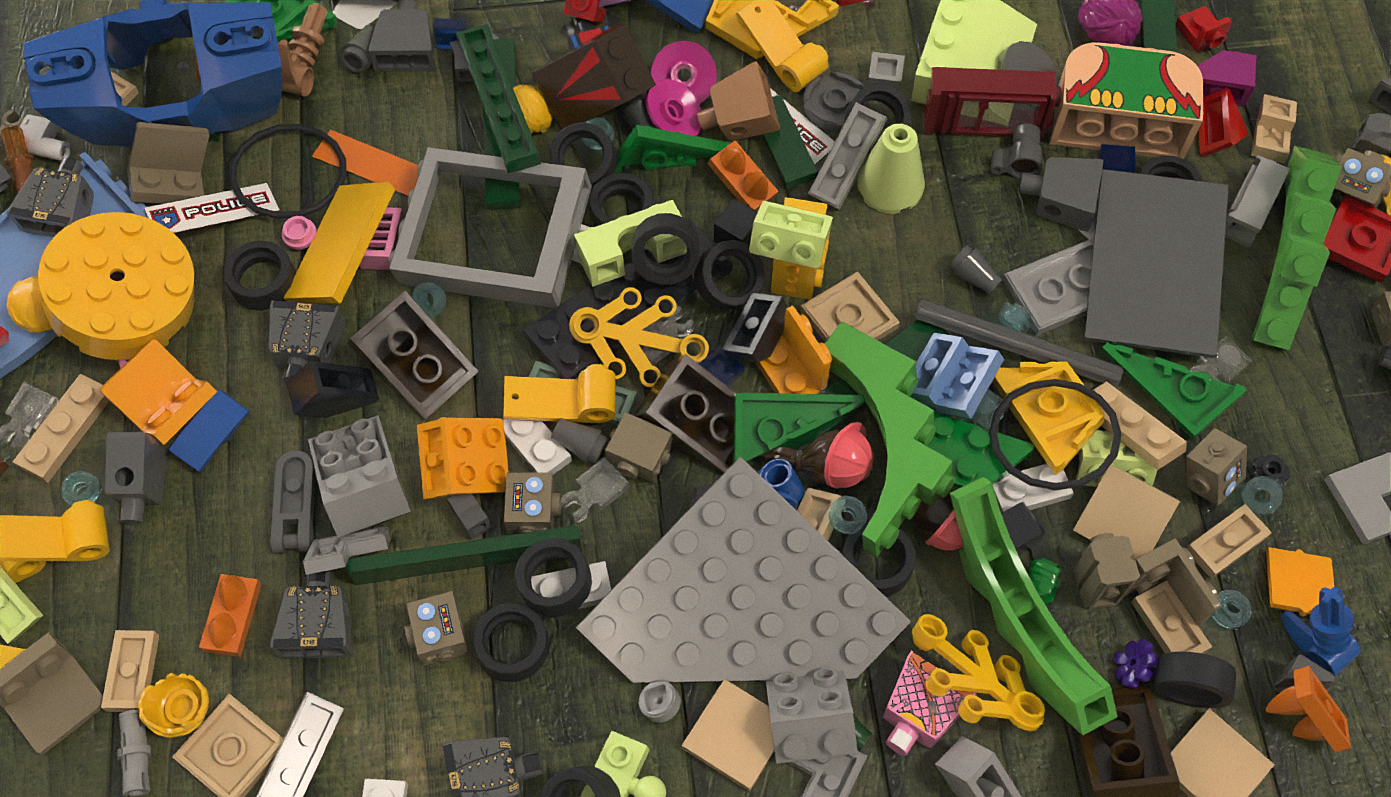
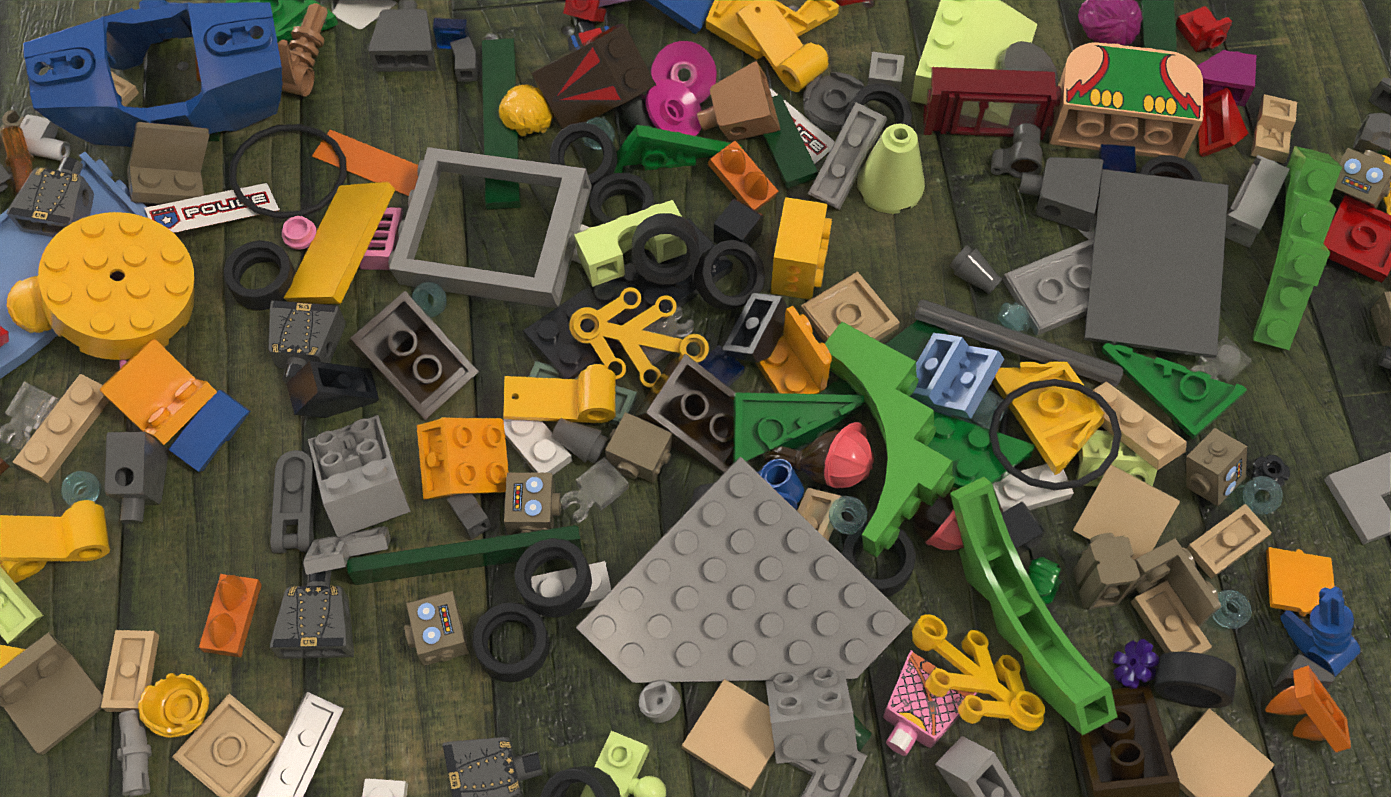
dark grey cone [341,25,375,72] -> none
dark green tile [456,24,541,173] -> none
yellowish green bracket [749,201,833,269] -> none

